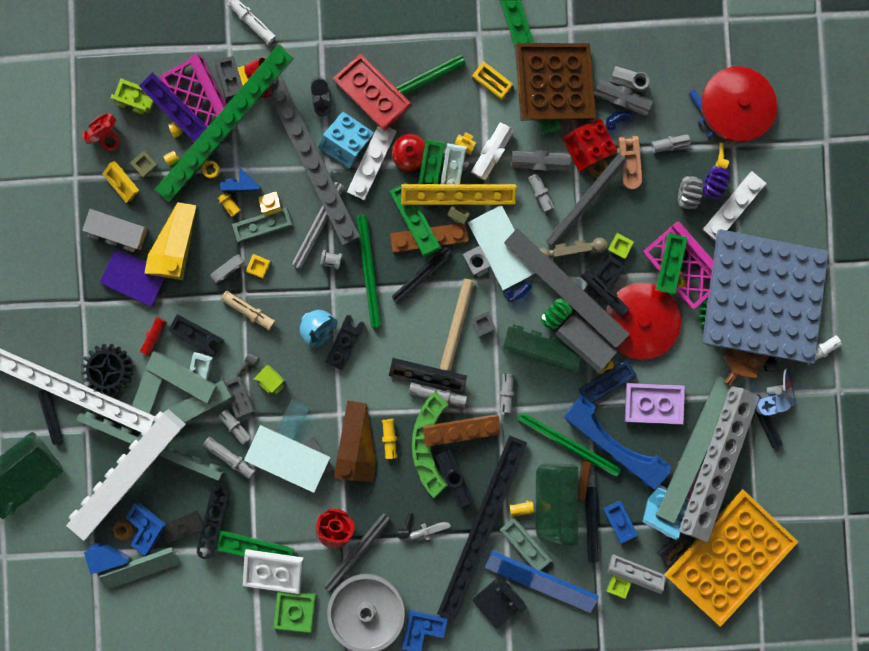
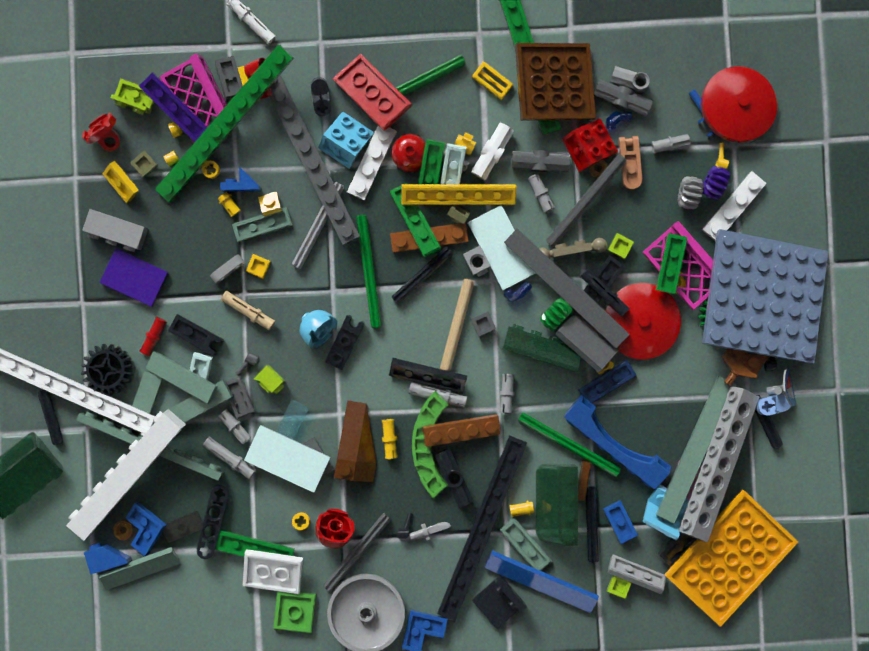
yellow wedge [145,202,197,280] -> none
light grey bush [320,250,342,270] -> none
lavender plate [625,383,685,424] -> none
white pin [807,335,842,365] -> none
none -> yellow bush [292,512,310,530]

